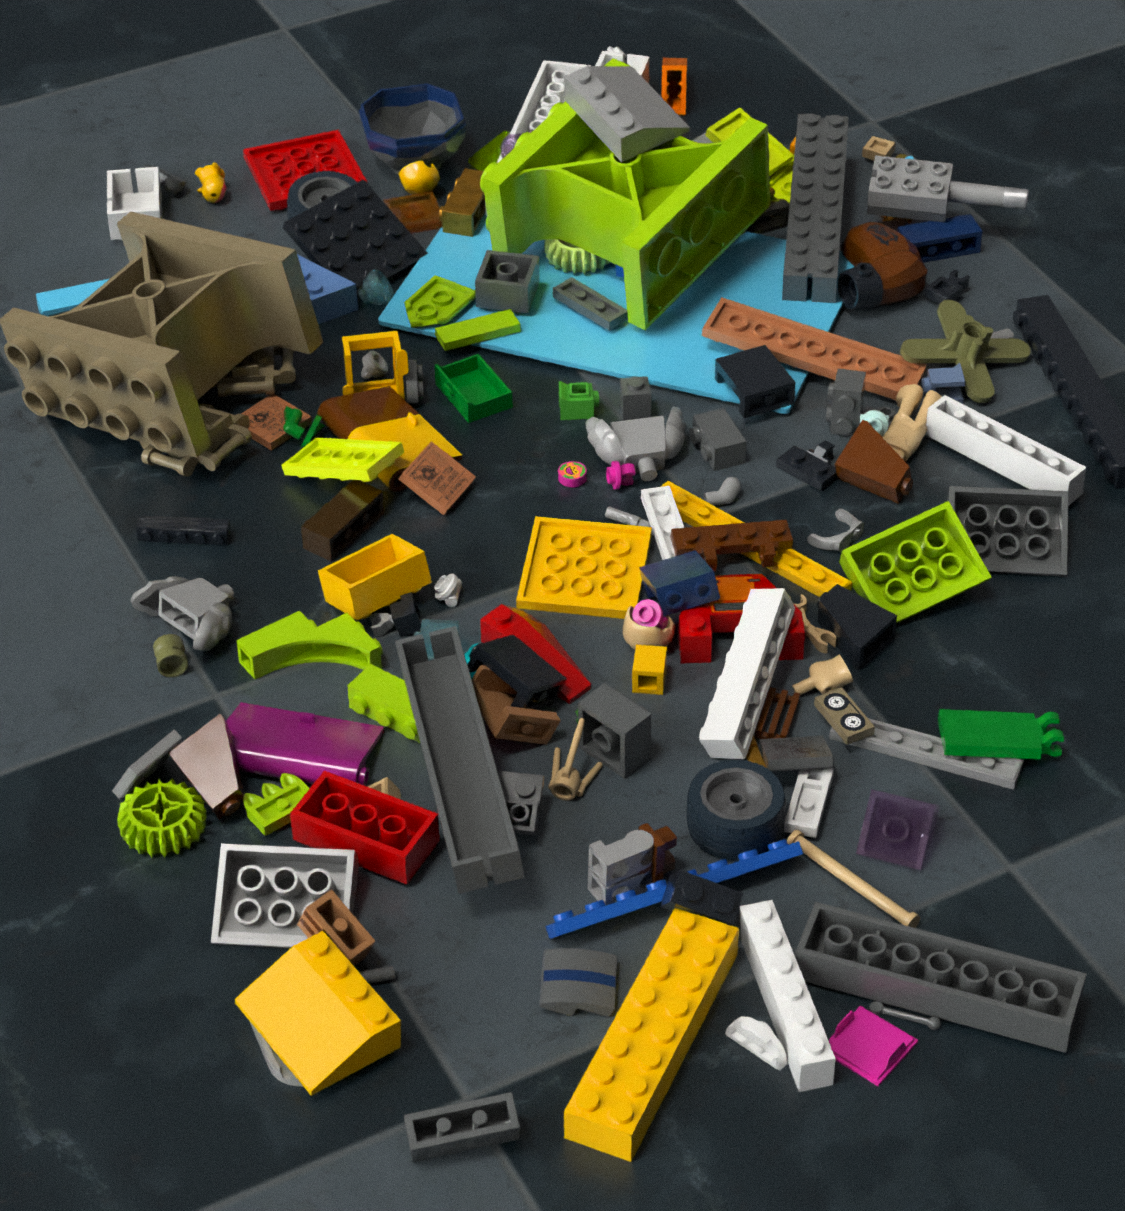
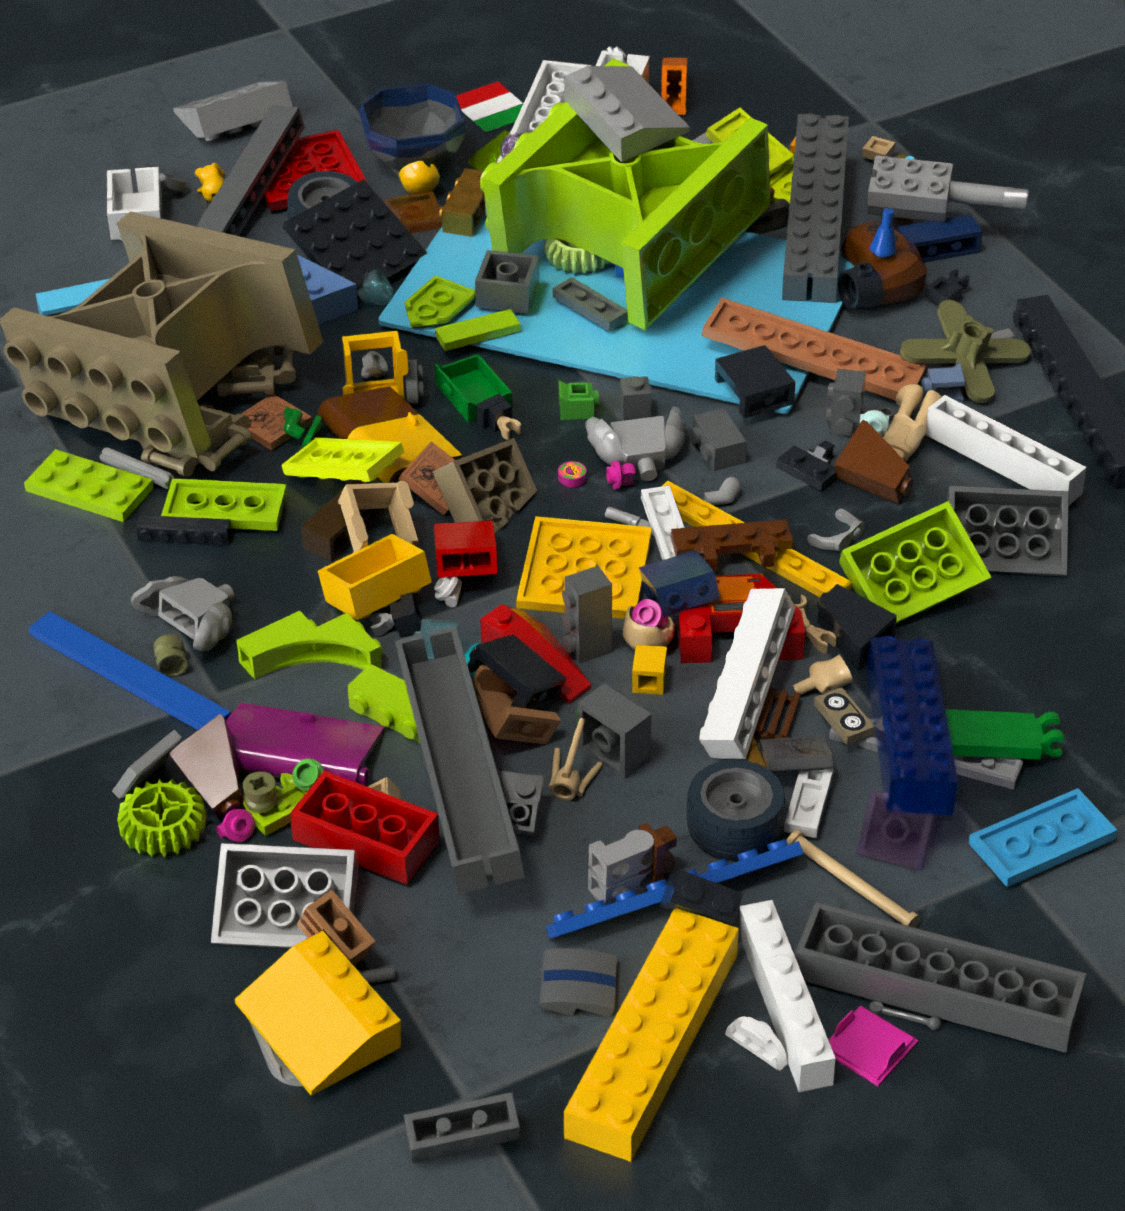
none -> lime plate [24,449,154,522]
none -> blue tile [28,611,231,730]
none -> light grey axle [99,447,174,489]
none -> lime plate [161,478,287,531]
none -> light grey slope [173,81,293,141]
none -> dark grey brick [196,106,305,236]
none -> dark pink plate [216,809,255,842]
none -> olive wheel [243,771,278,813]
none -> bright green plate [292,759,324,791]
none -> tan piece [338,481,418,552]
none -> dark tan wedge [433,438,537,533]
none -> red brick [434,520,498,578]
none -> sticker [456,81,523,132]
none -> black piece [476,394,521,440]
none -> dark grey brick [562,566,612,663]
none -> clear blue brick [866,636,958,816]
none -> blue cone [870,208,896,258]
none -> dark azure plate [969,788,1117,887]

